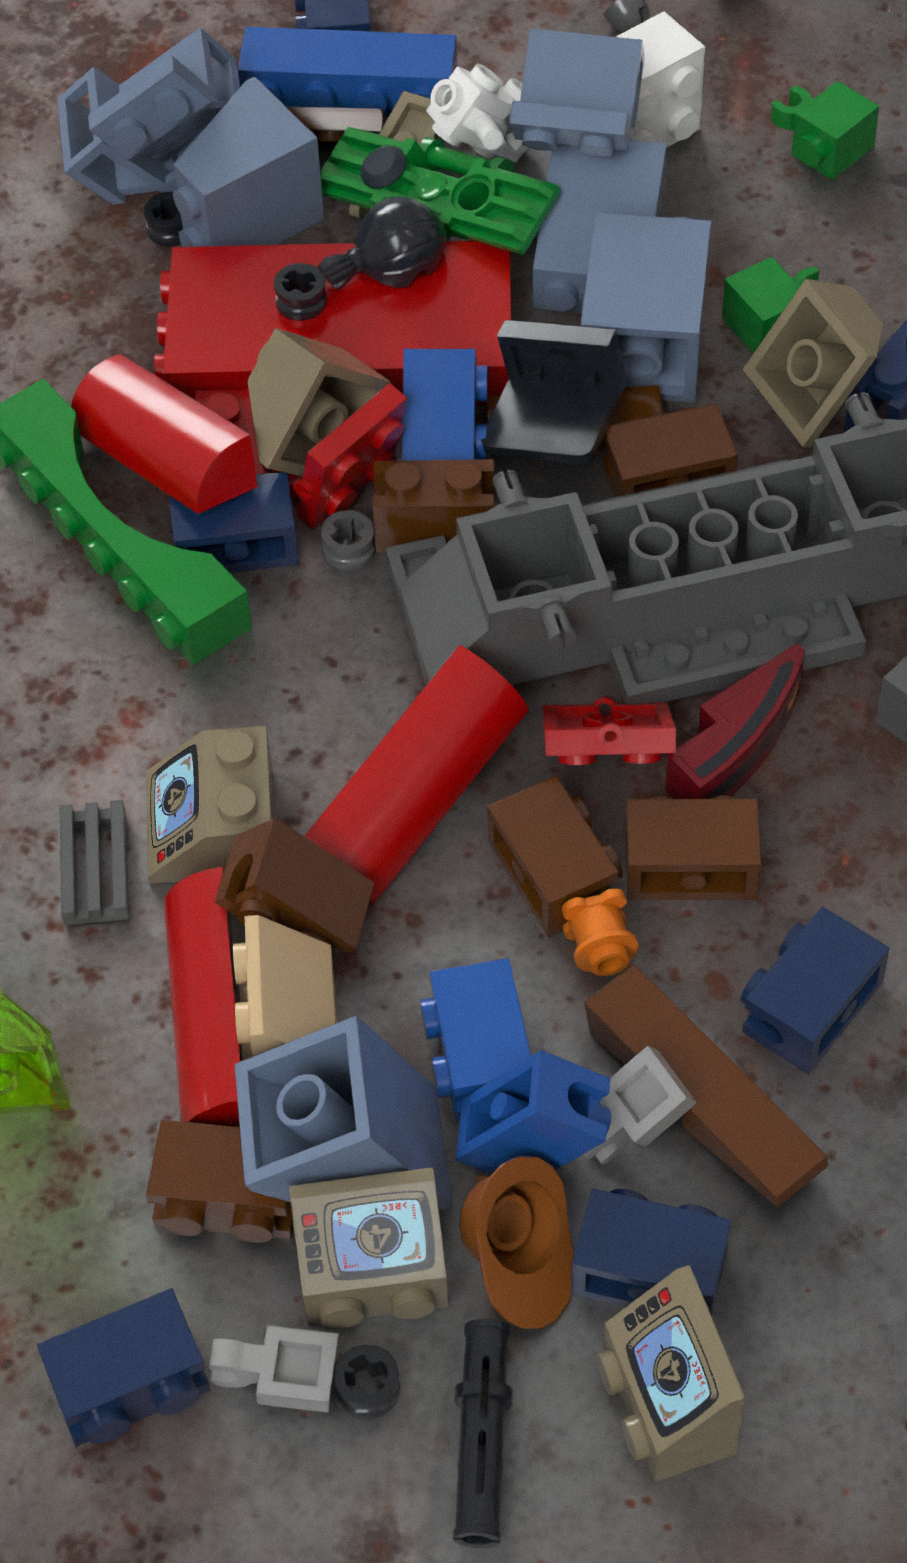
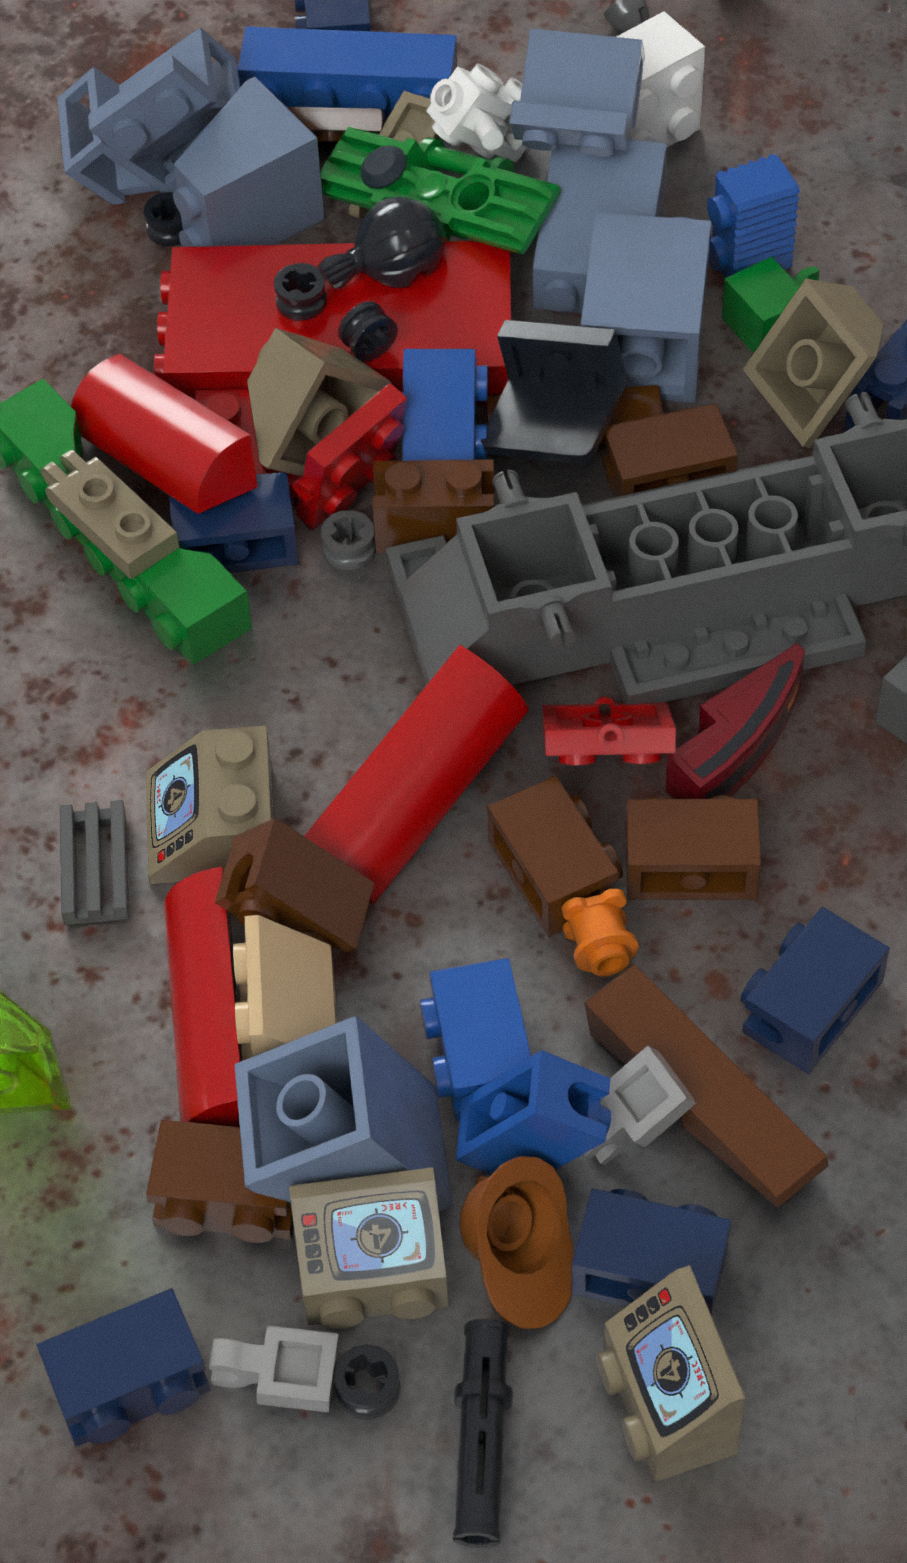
green brick [770,80,879,180] -> none
none -> dark tan hinge [41,450,179,579]
none -> black bush [338,301,398,362]
none -> blue brick [707,154,800,278]

